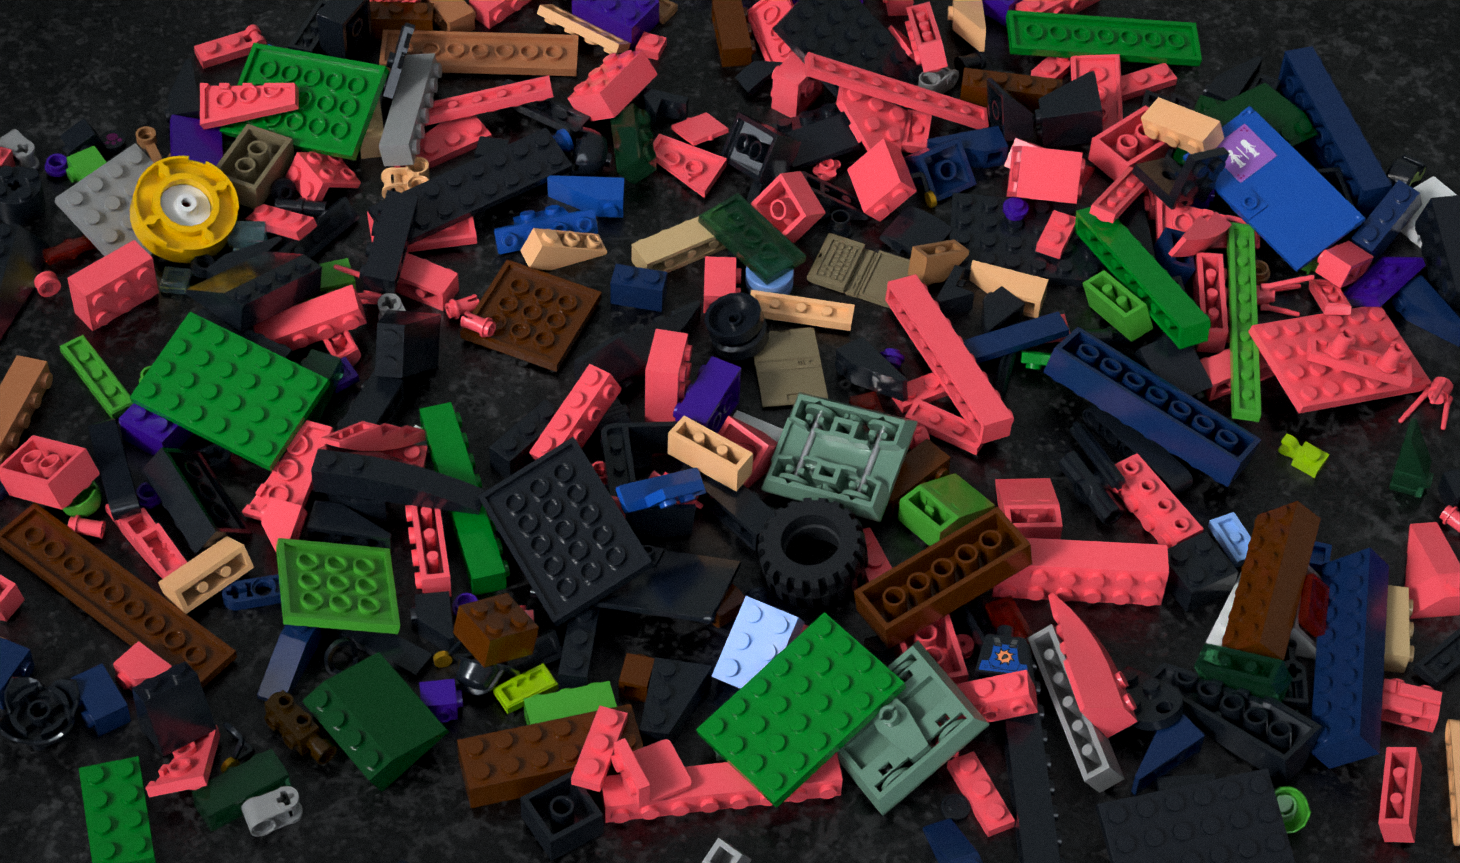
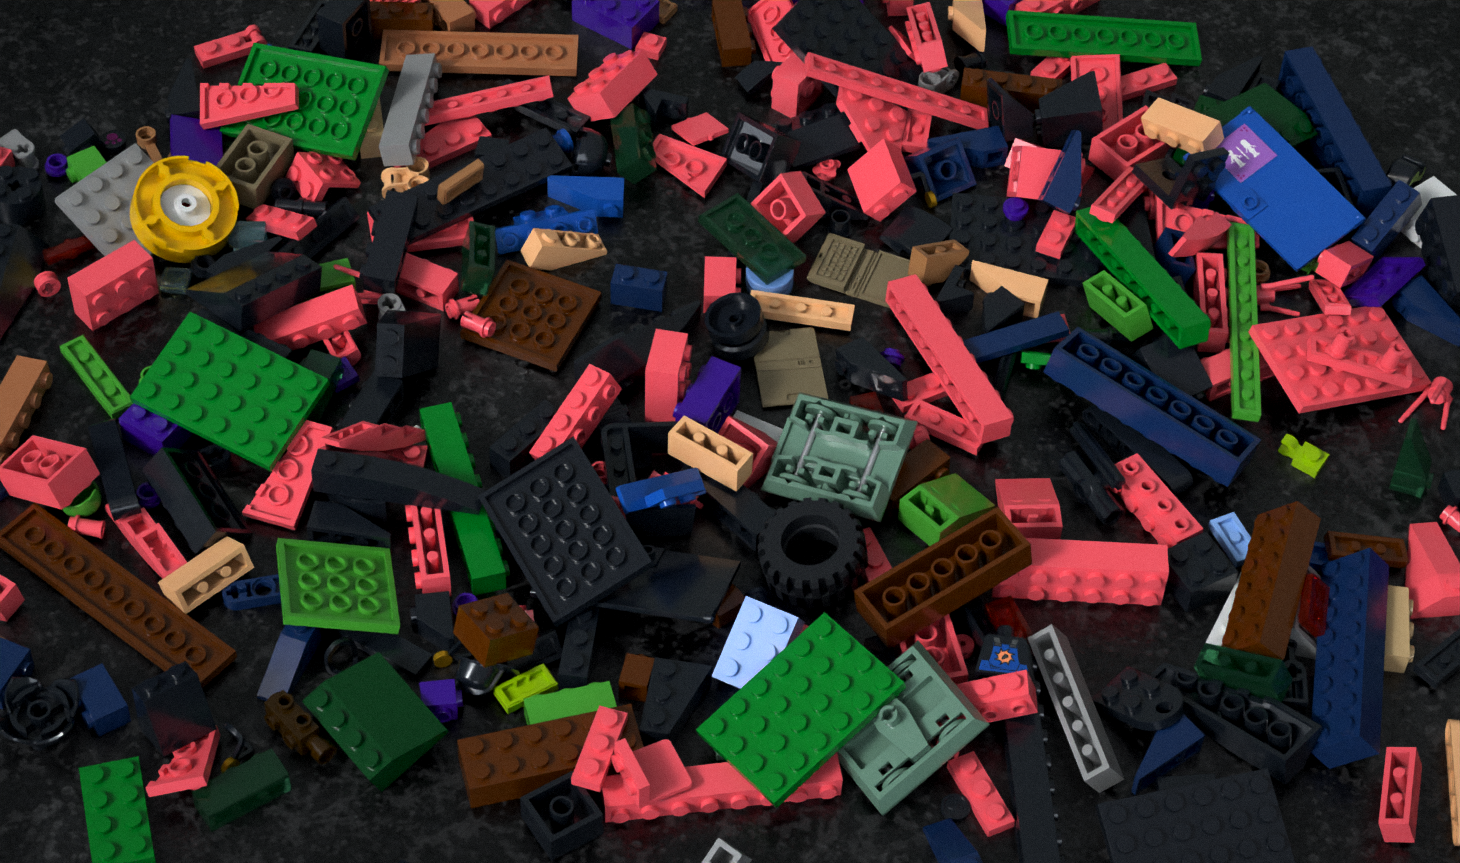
coral slope [113,641,172,691] -> none
light grey piece [241,786,303,837] -> none
coral slope [260,497,308,554] -> none
black wing [381,22,415,100] -> none
light nougat plate [537,4,631,55] -> none
tan brick [632,207,737,273] -> none
coral wedge [1048,593,1138,738] -> none
bright green hair [1274,786,1311,833] -> none
coral brick [1381,678,1442,733] -> none
none -> medium nougat tile [437,158,484,205]
none -> clear green brick [461,221,495,296]
none -> dark blue slope [1038,130,1081,214]
none -> reddish brown plate [1323,531,1409,568]

